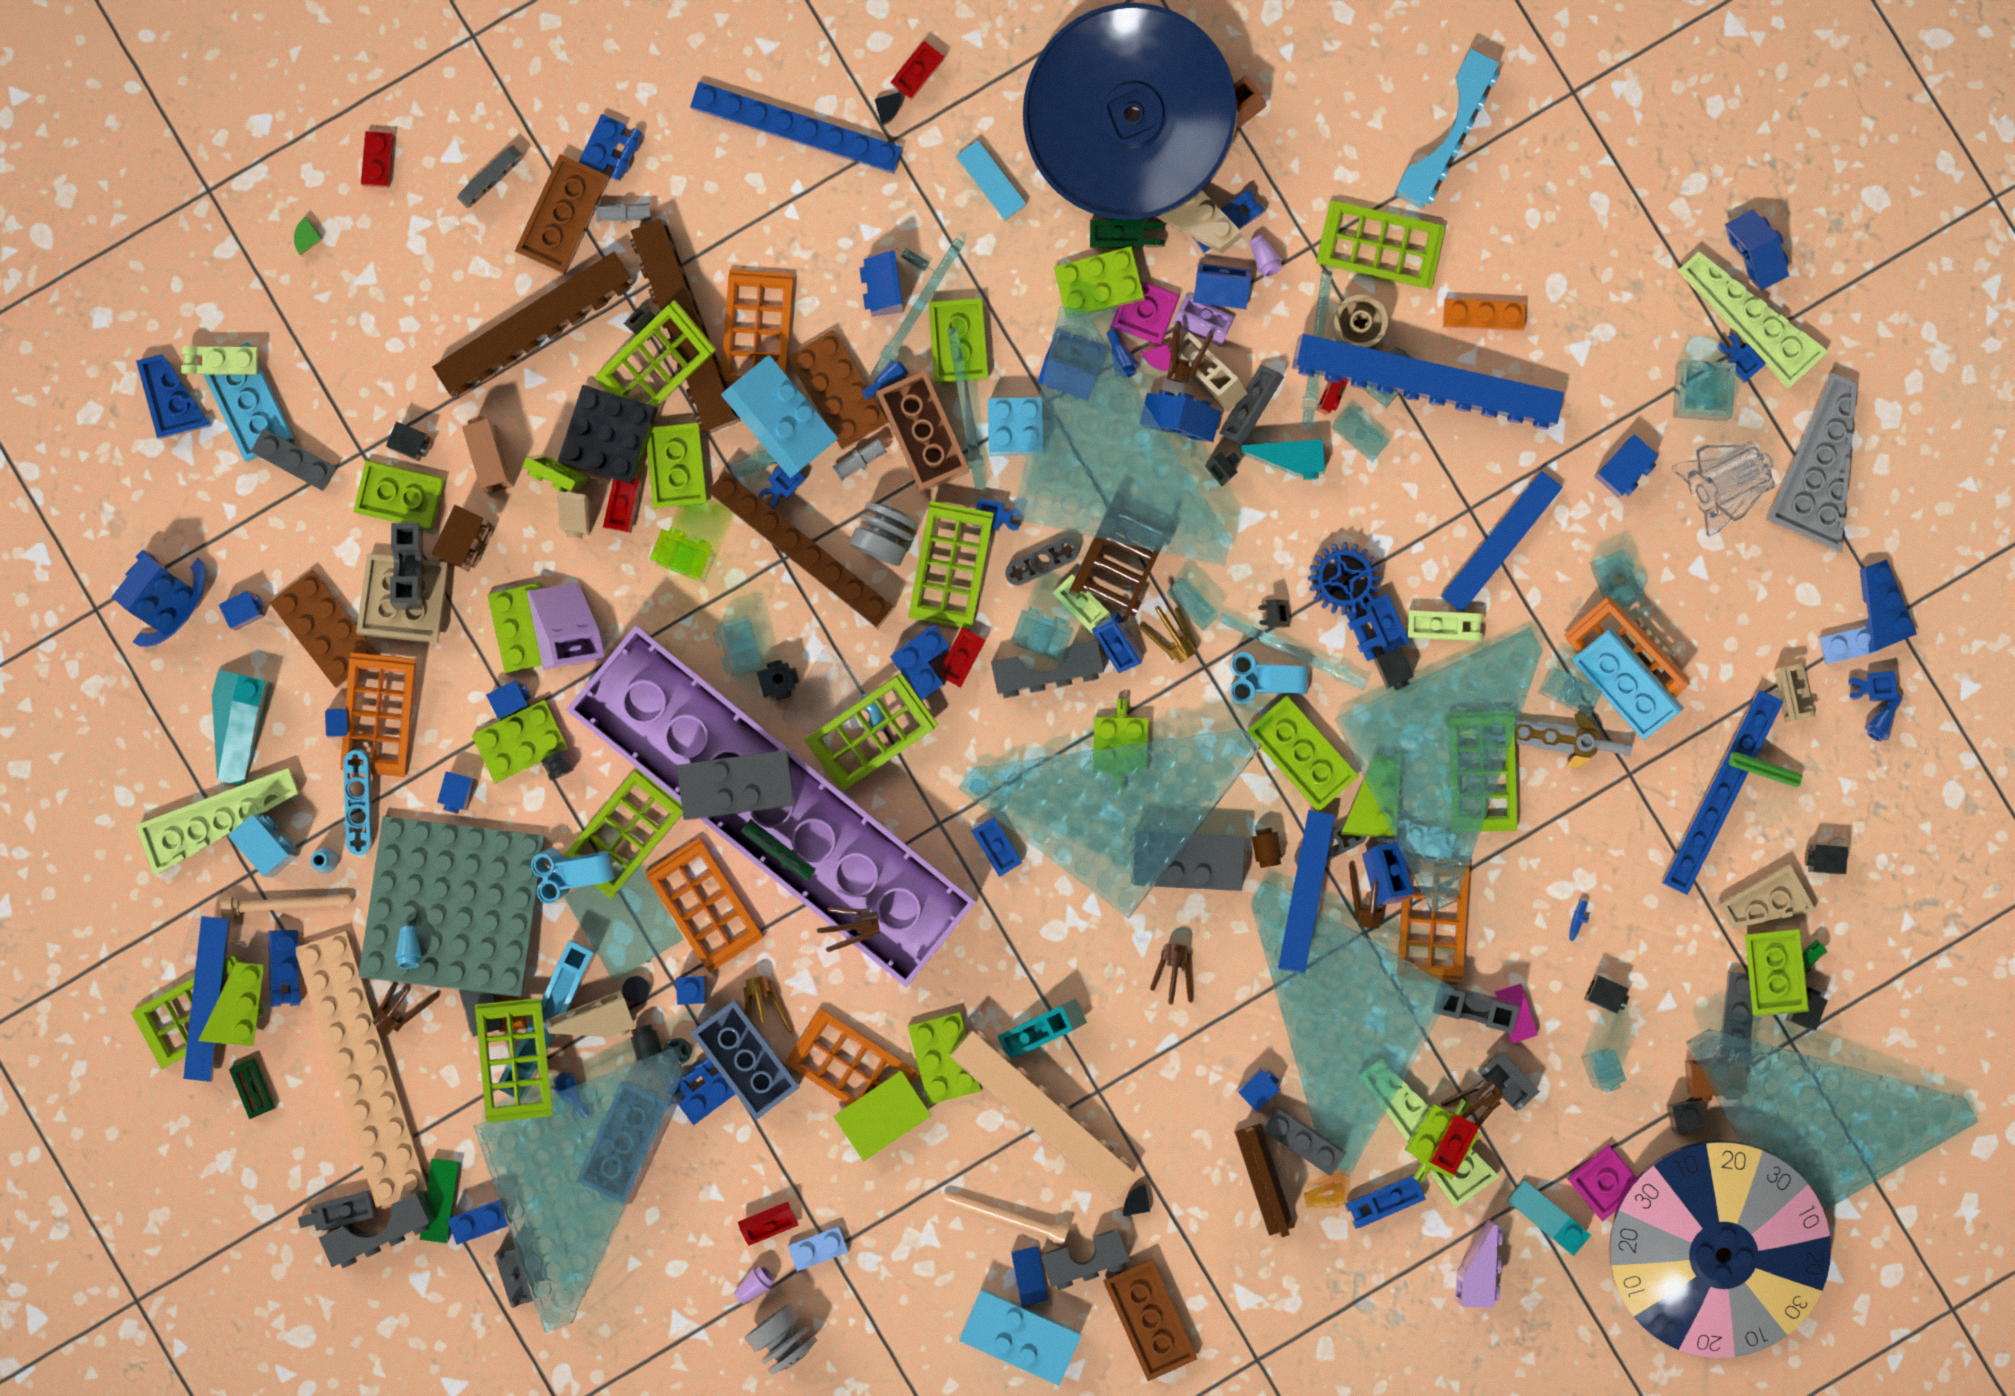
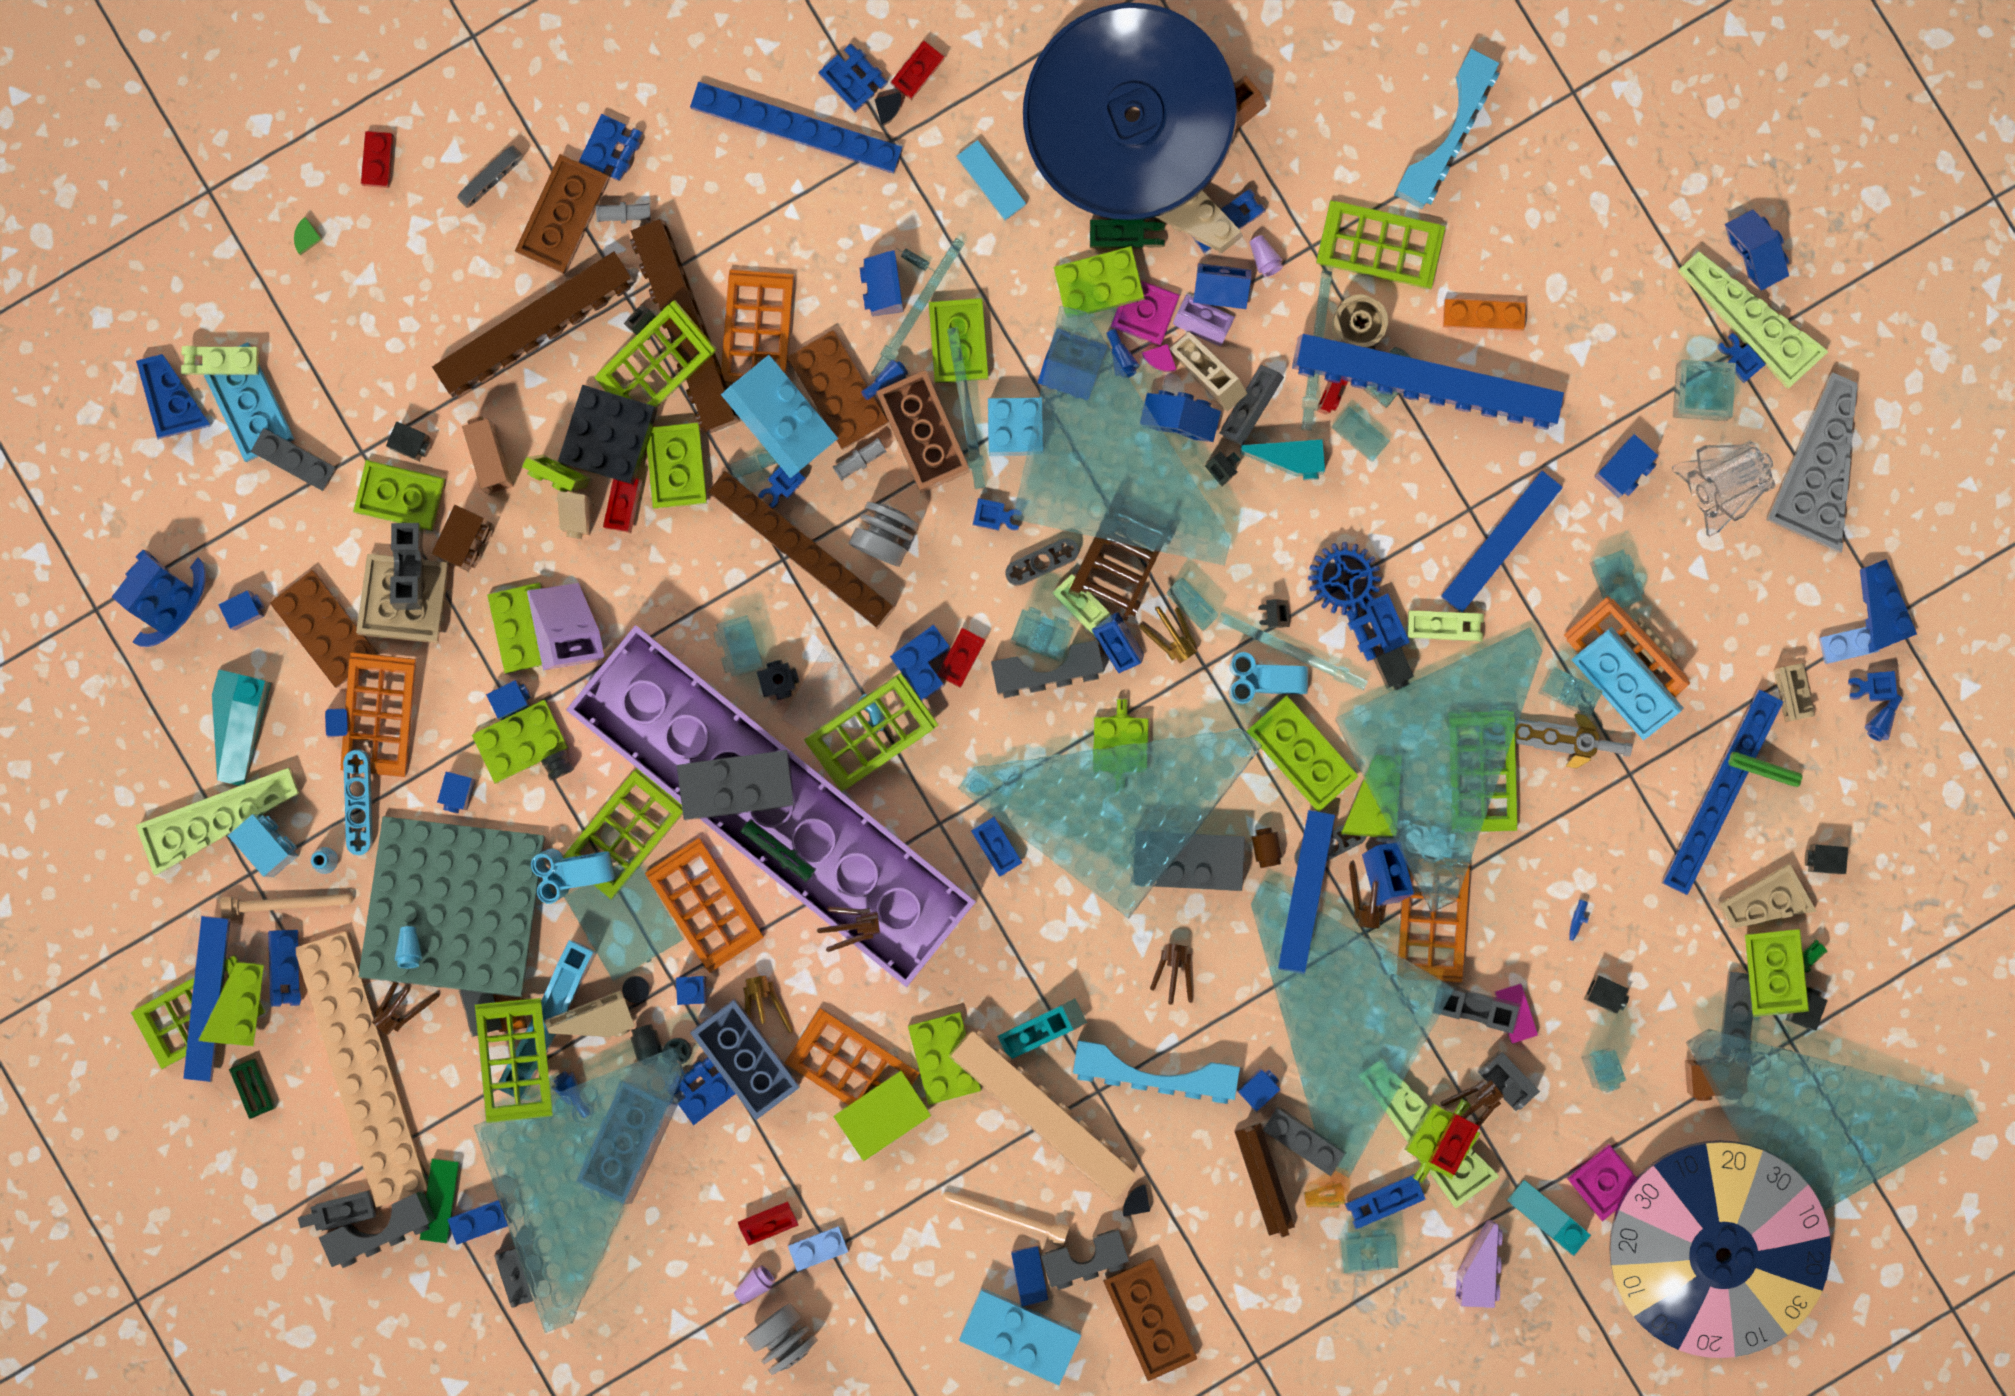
clear neon green brick [649,527,716,583] -> none
lime piece [908,501,994,630] -> none
reddish brown plant [1166,321,1214,383] -> none
pearl dark grey brick [1667,1100,1705,1134] -> none
none -> blue plate [818,43,888,113]
none -> medium azure arch [1073,1040,1240,1104]
none -> clear light blue brick [1338,1229,1399,1273]

